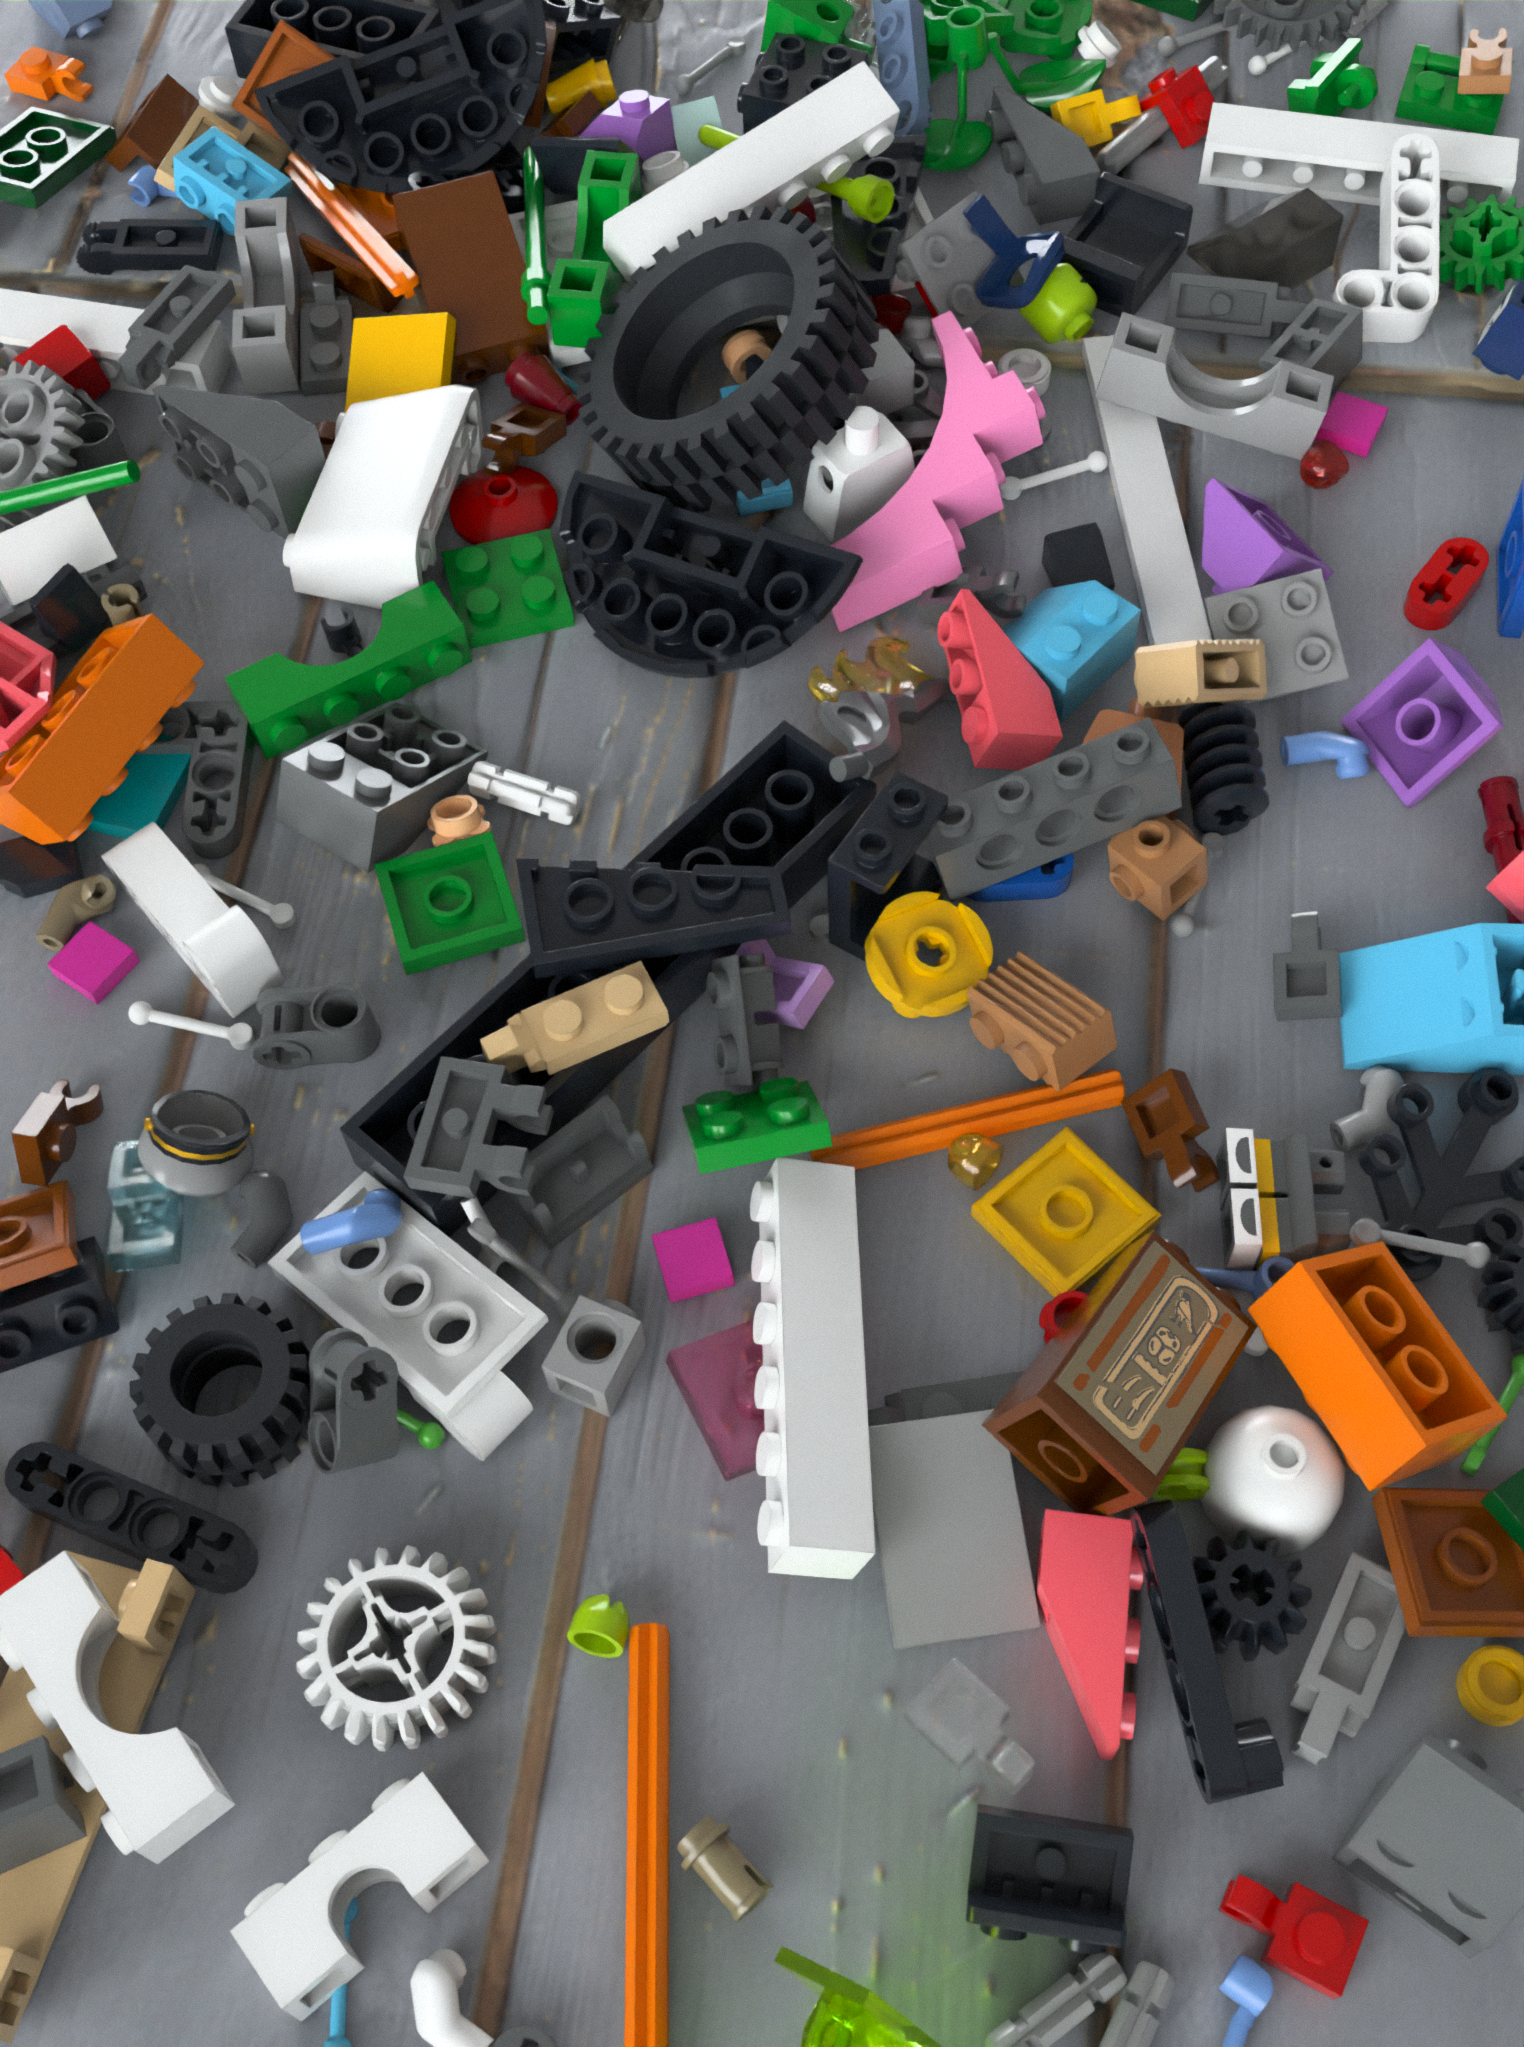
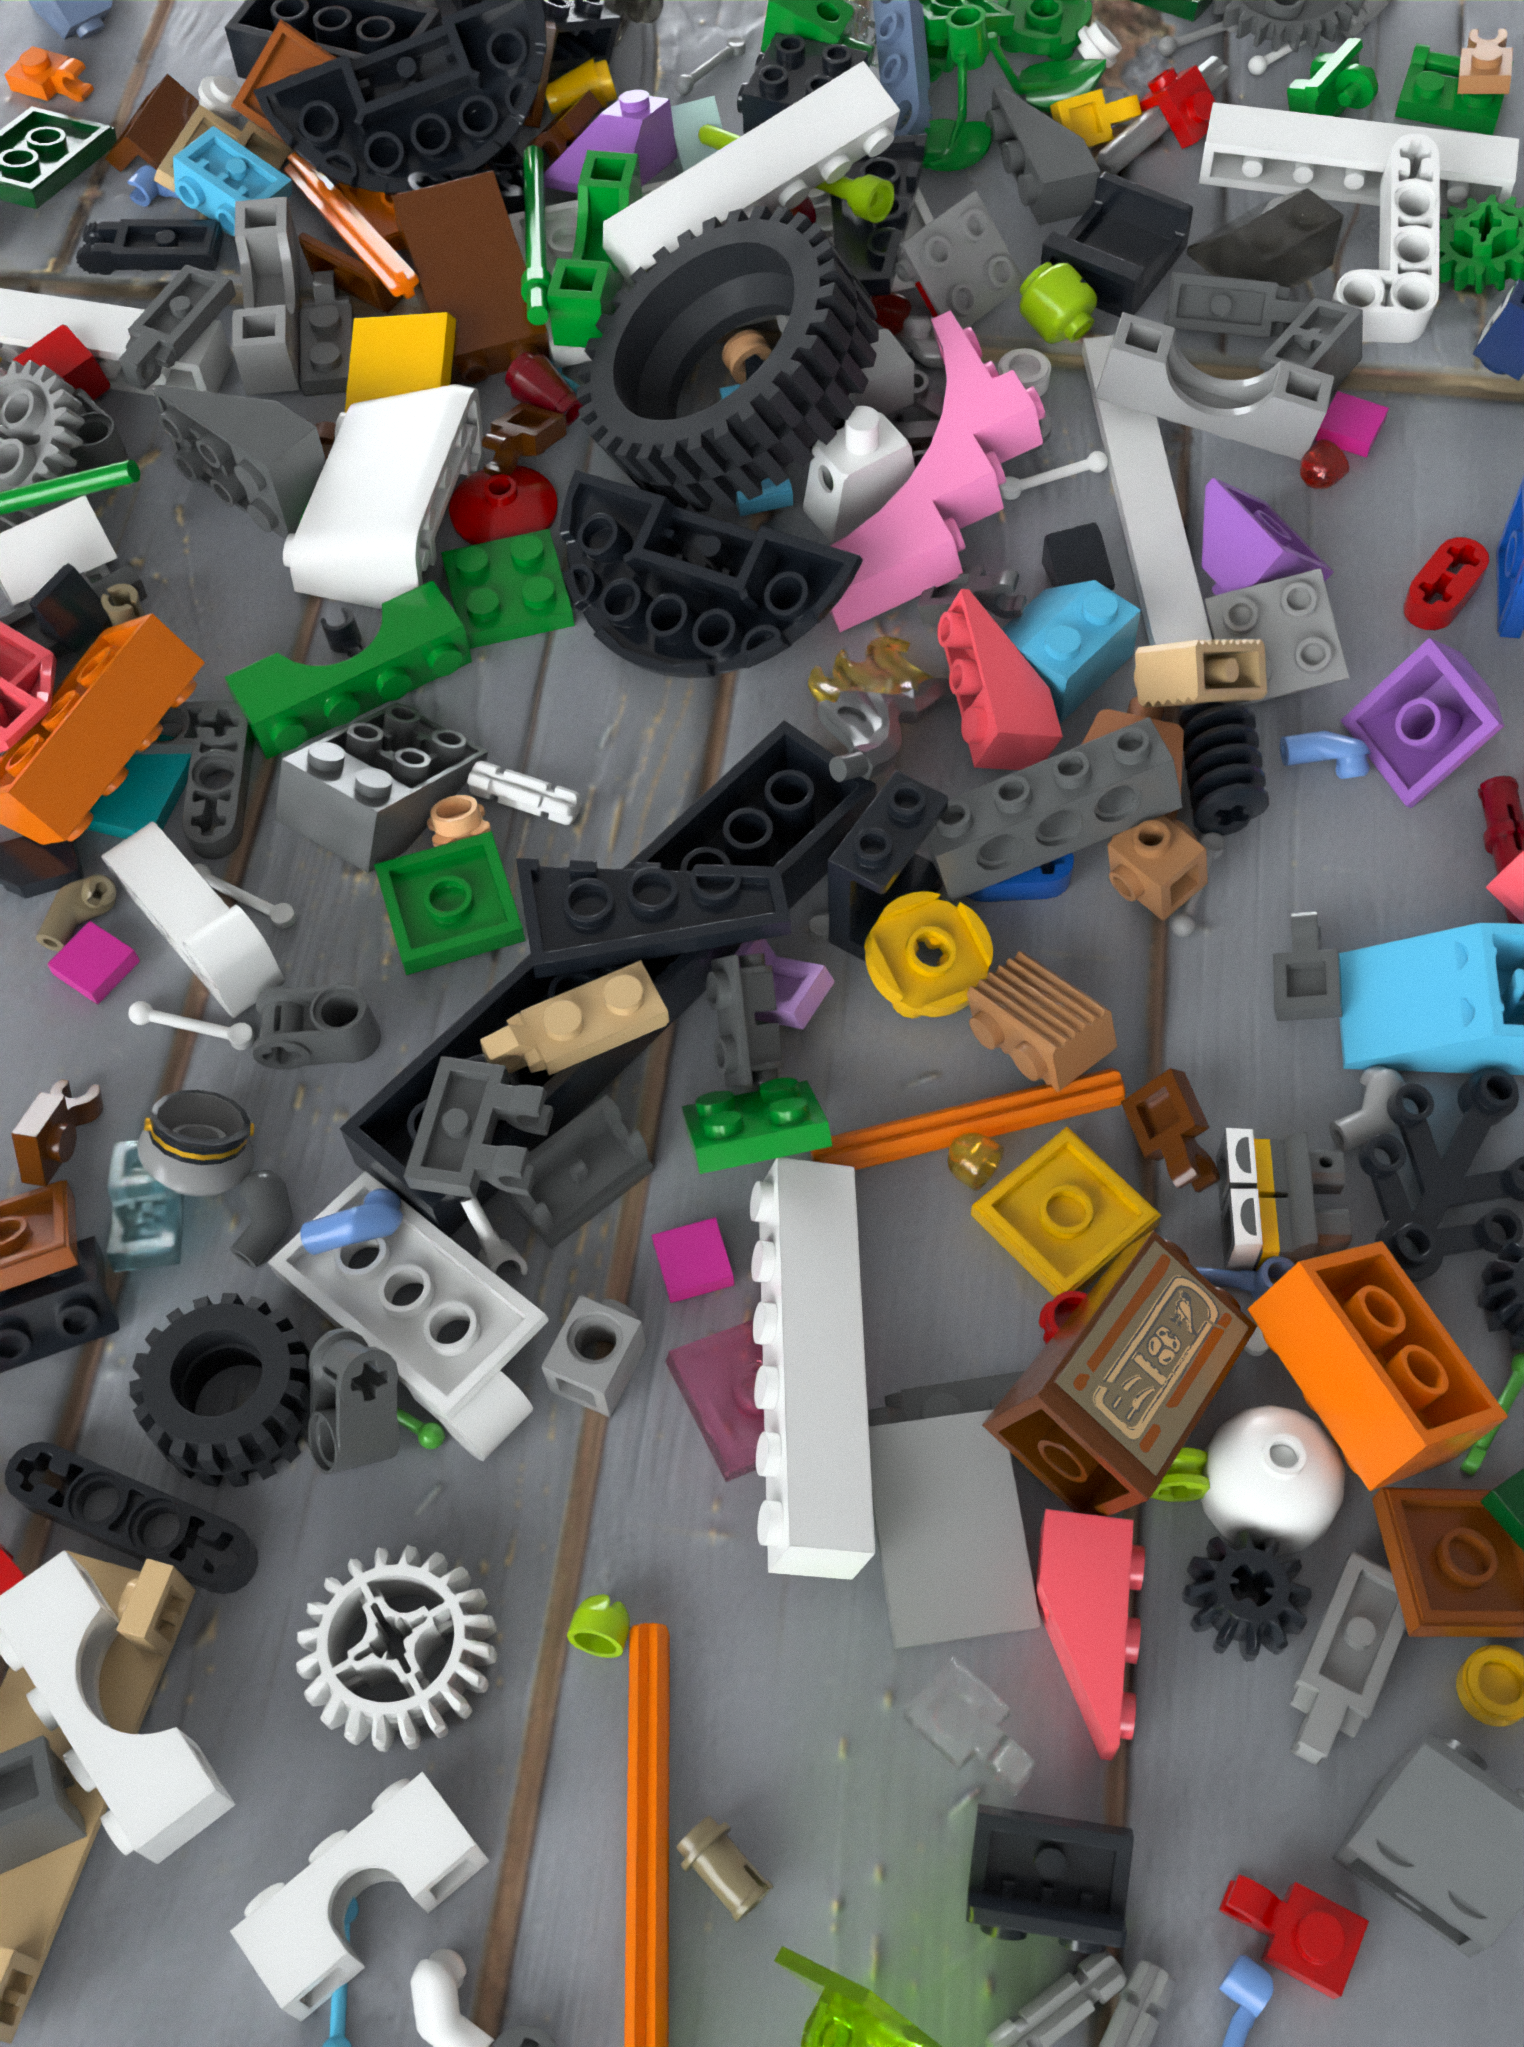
light grey hinge [467,1218,578,1318] -> none
black slope [530,136,644,195] -> none
white plate [641,151,690,192] -> none
dark blue piece [963,194,1065,309] -> none
black beam [1130,1499,1284,1805] -> none
light grey hinge [1350,1218,1491,1268] -> none

